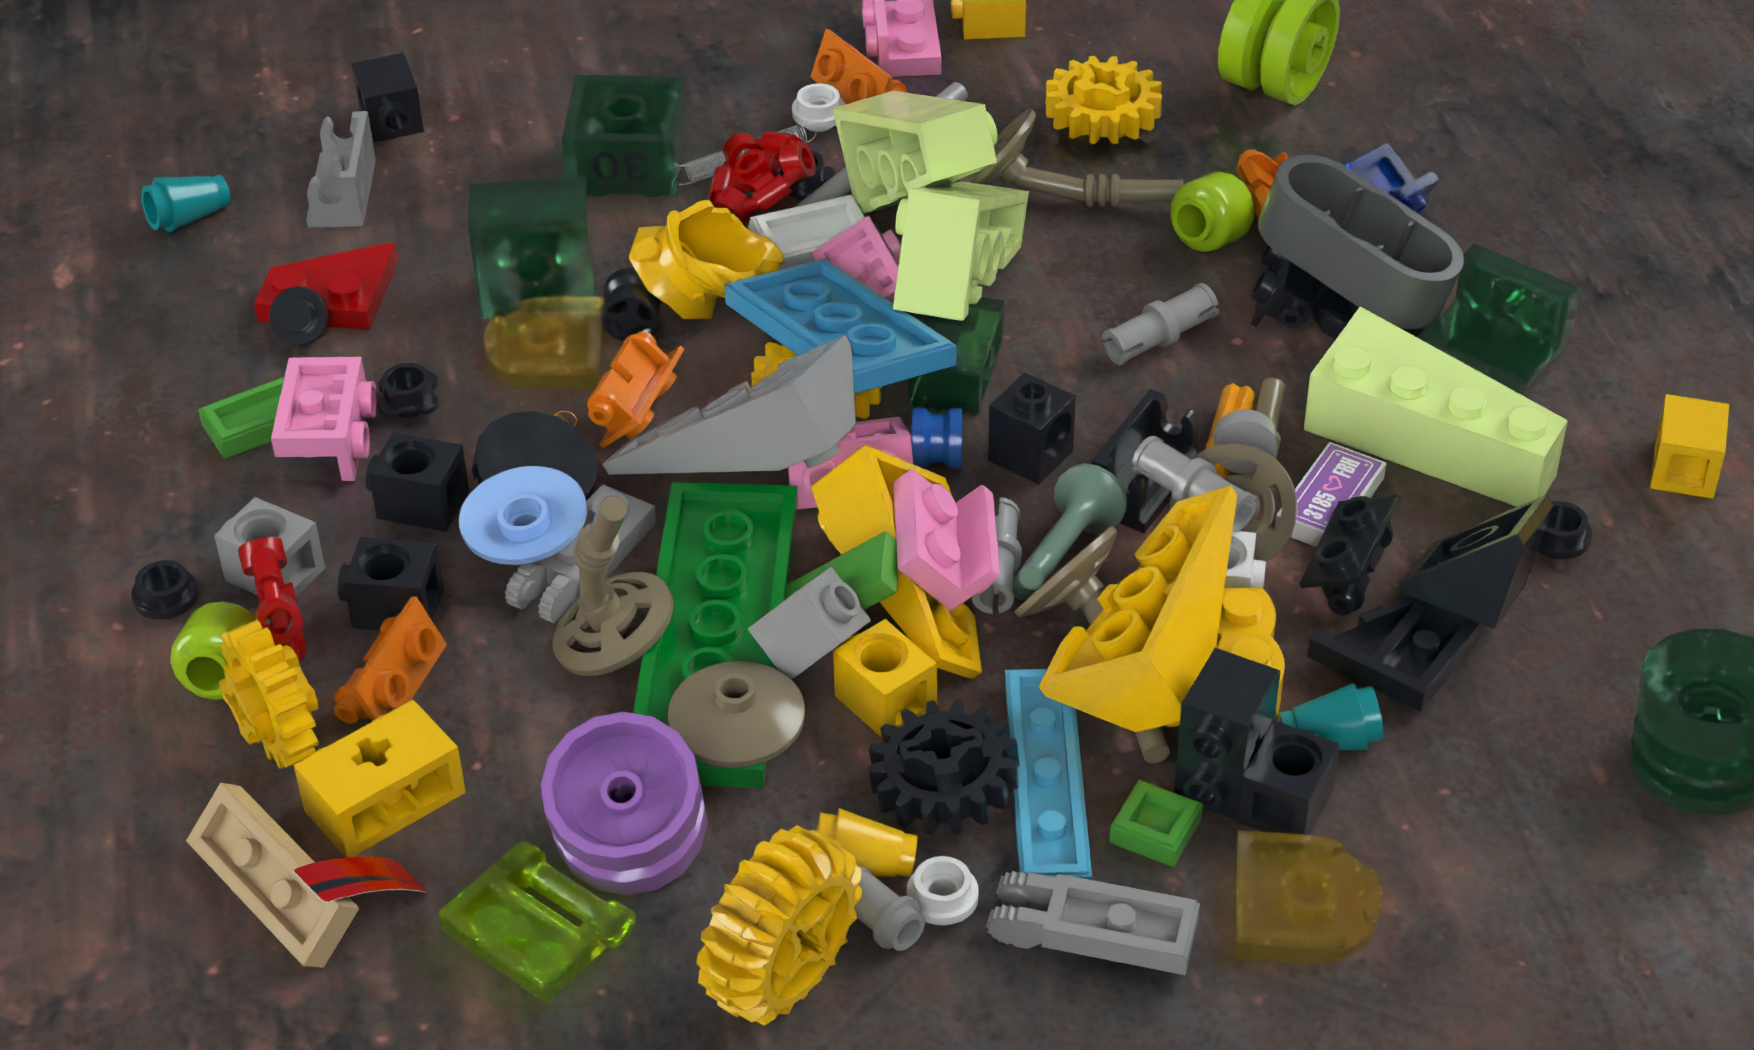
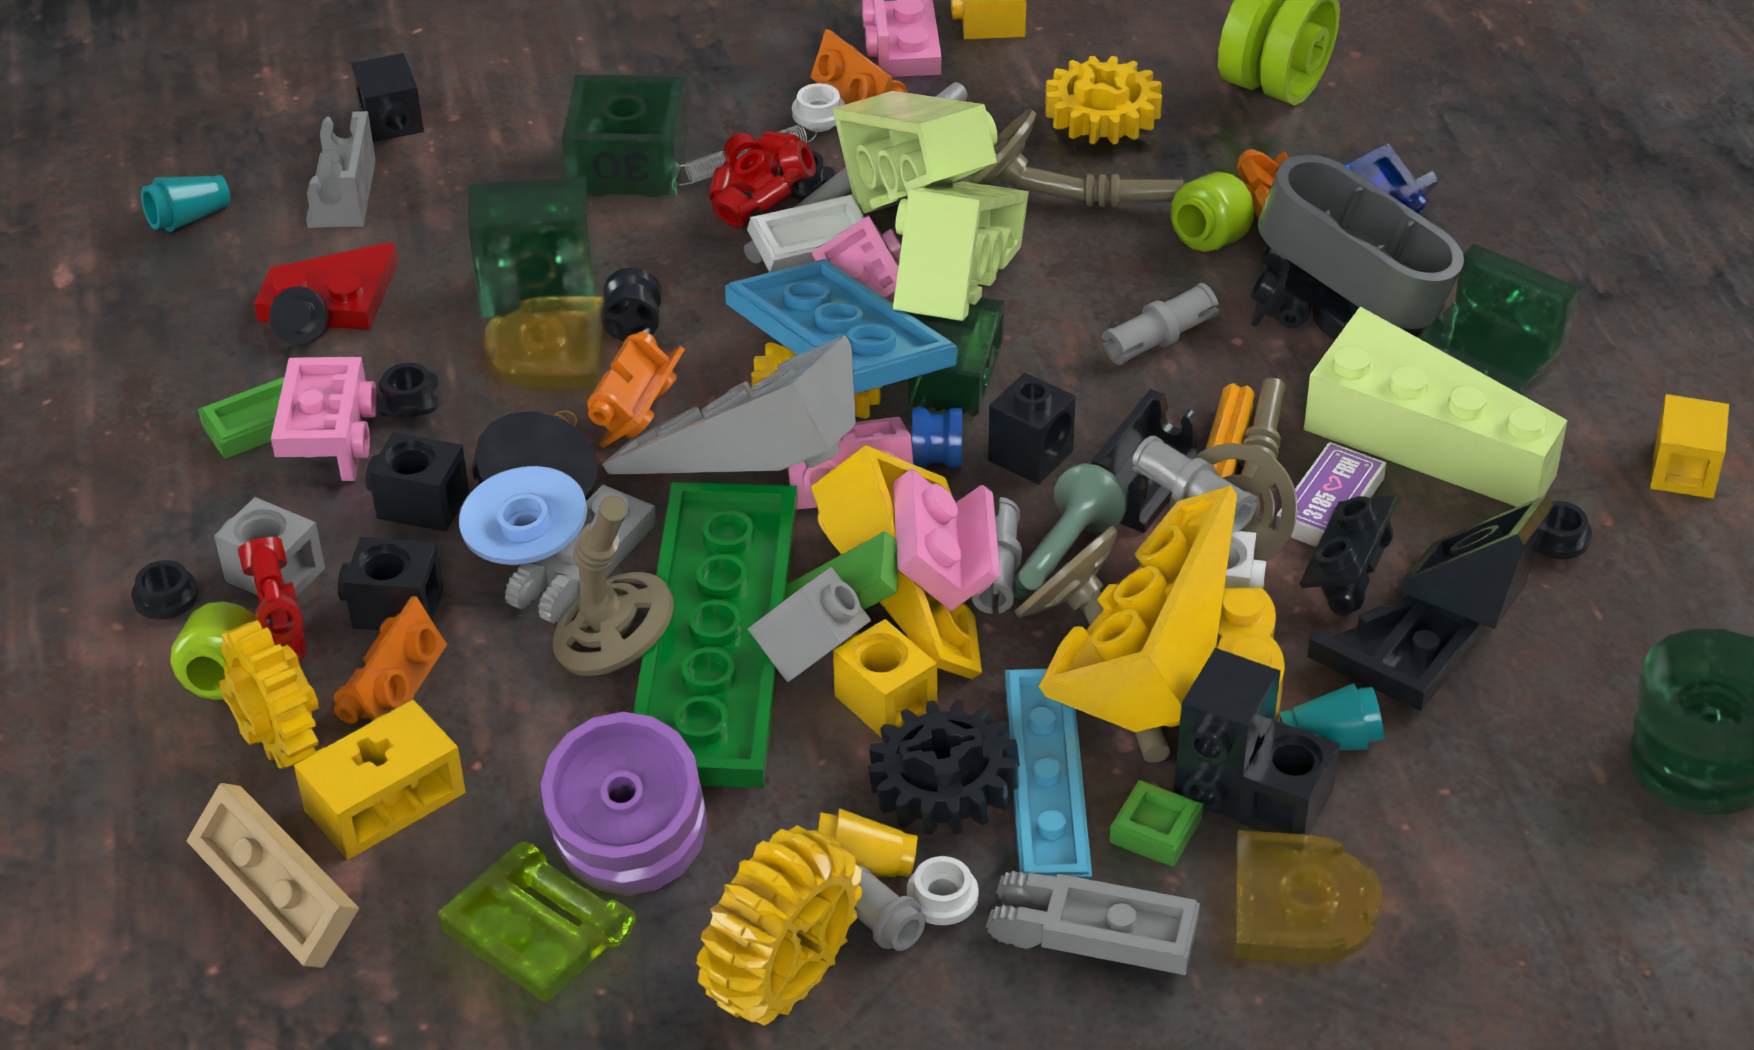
red sticker [294,856,427,903] -> none
yellow piece [629,200,784,319] -> none
dark tan dish [668,661,805,768] -> none
light grey tile [1213,409,1277,474] -> none

